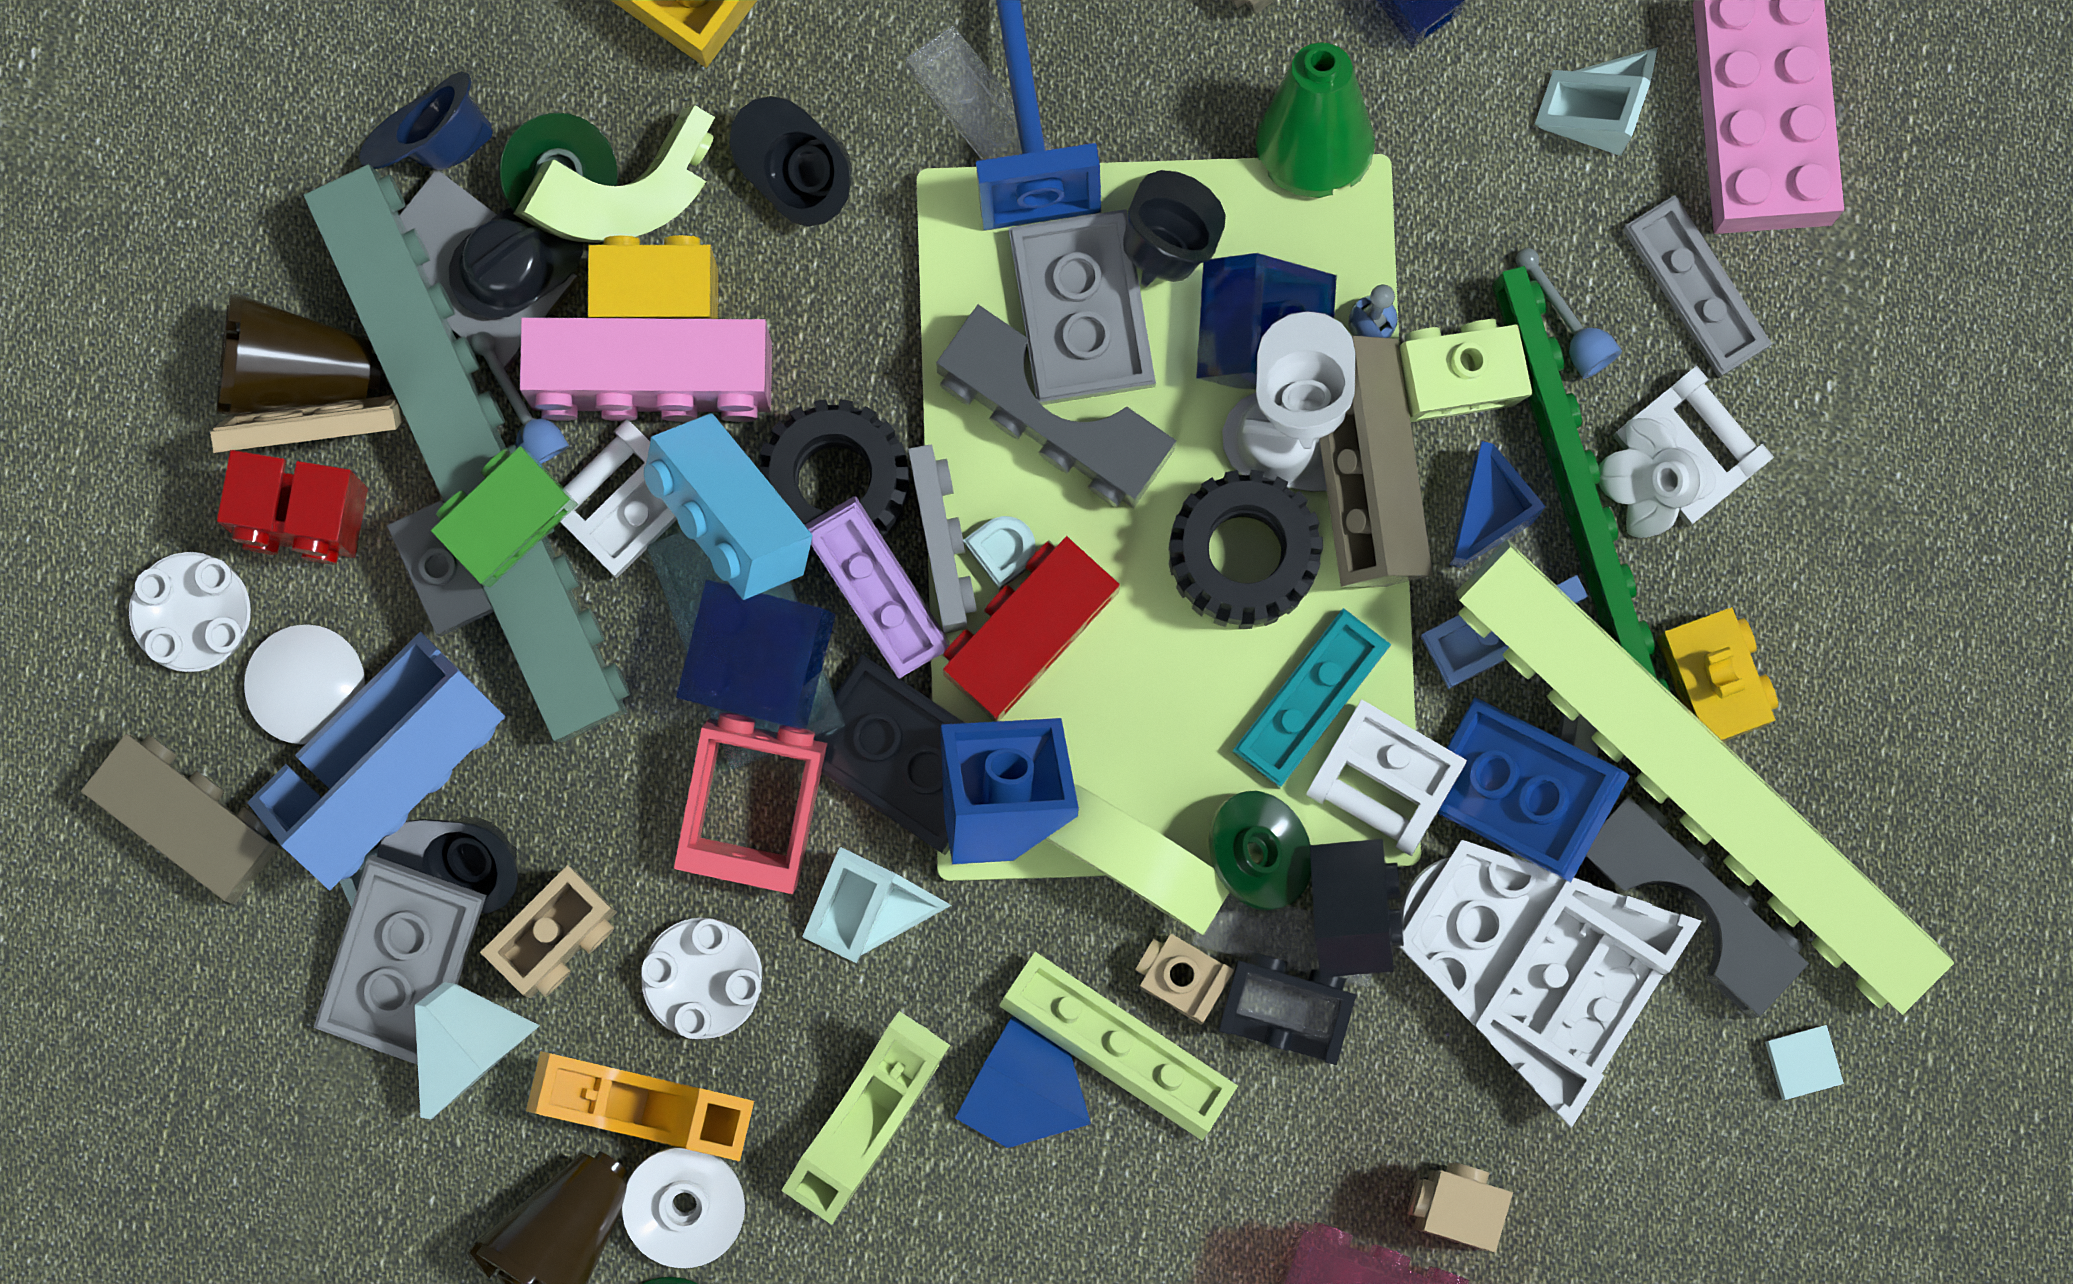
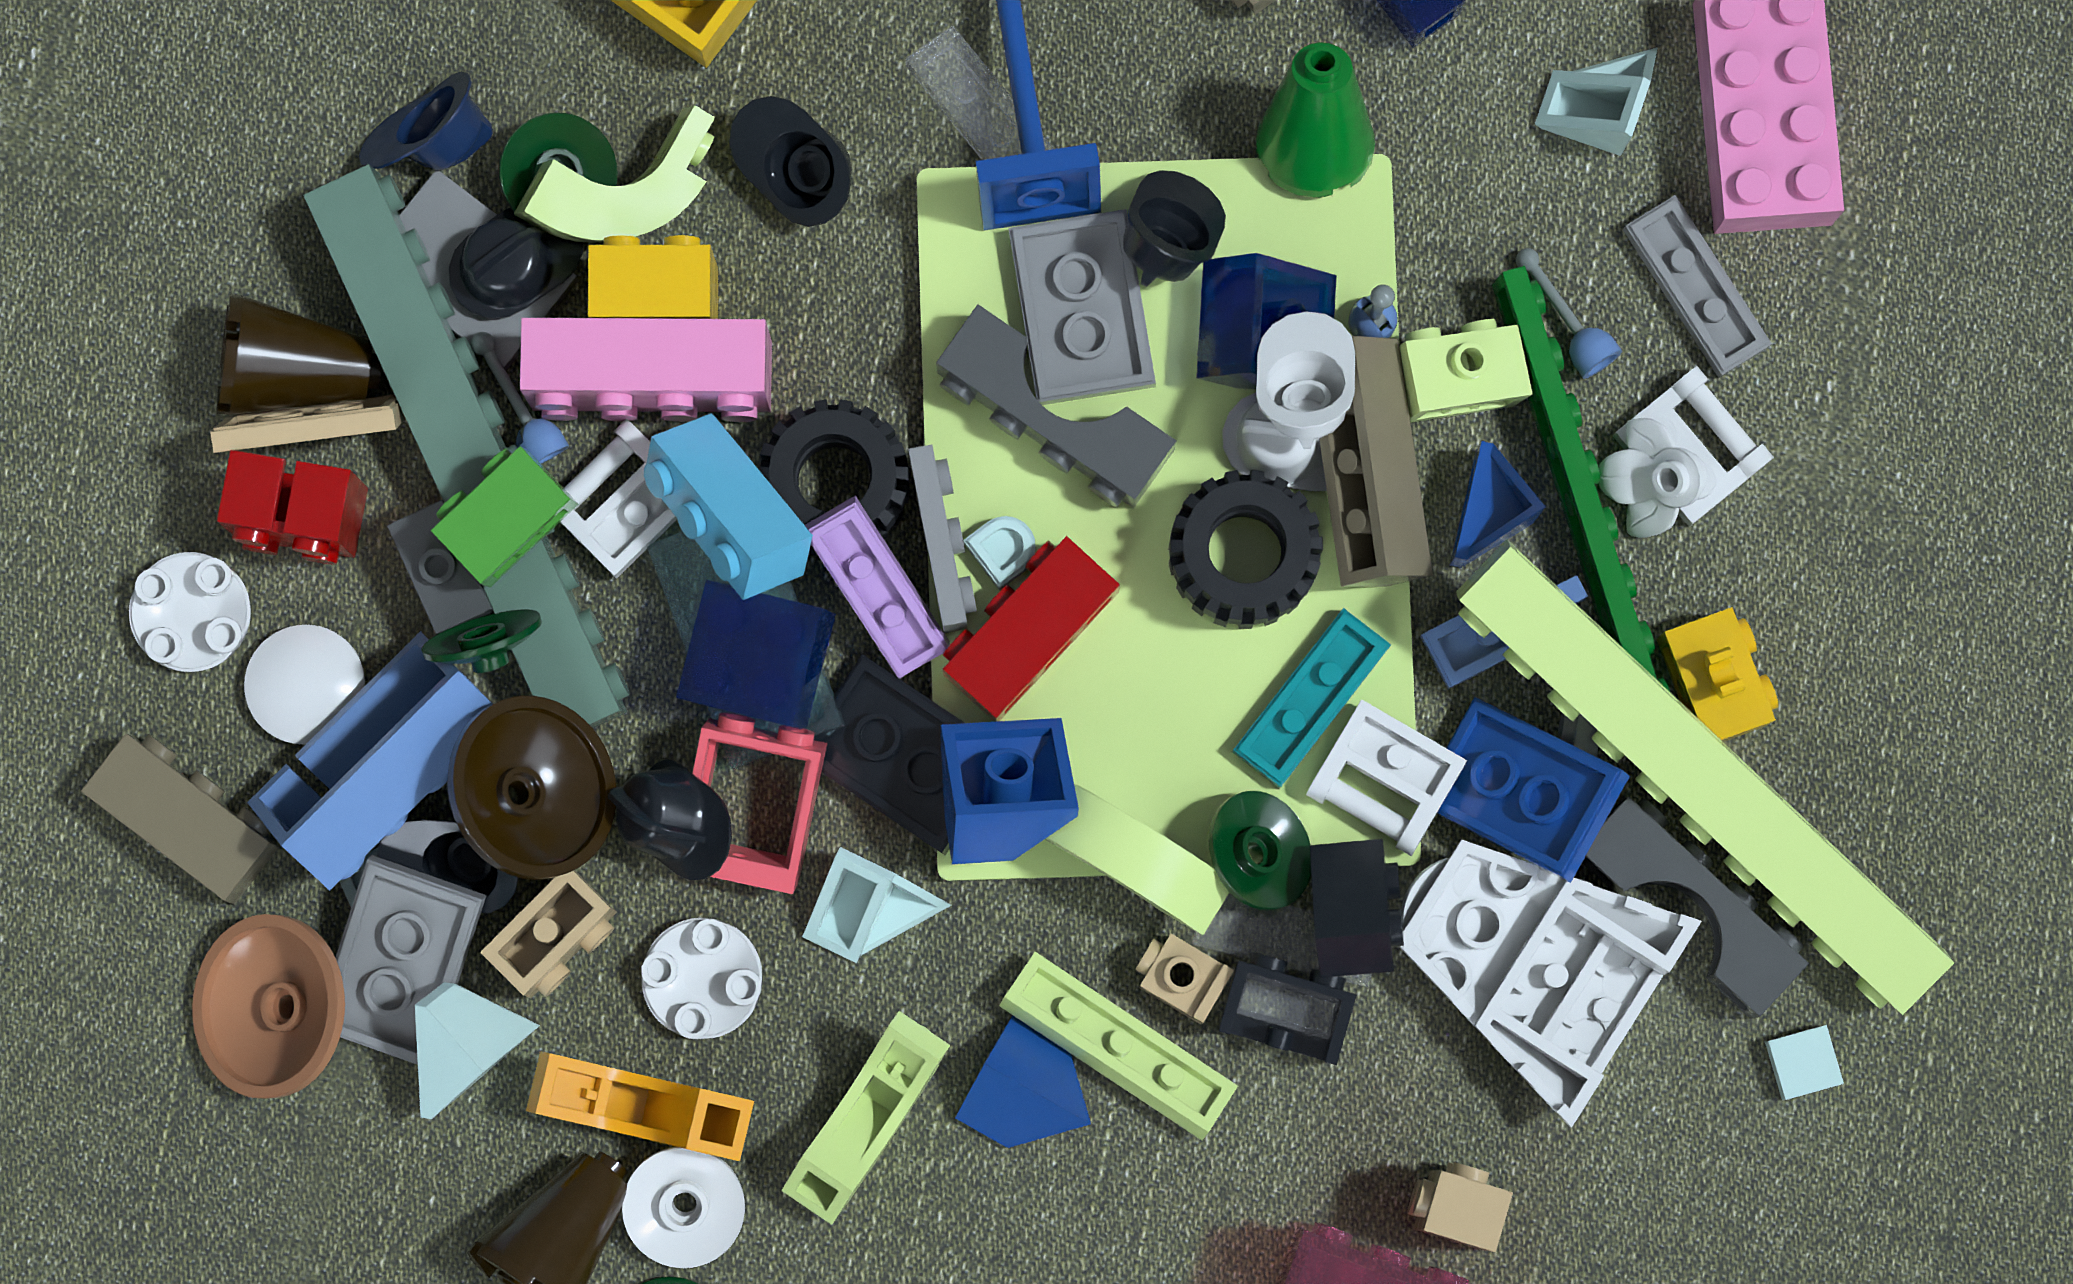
none -> nougat dish [192,914,345,1099]
none -> dark green dish [421,609,542,673]
none -> dark brown dish [447,696,616,880]
none -> black piece [607,759,732,881]

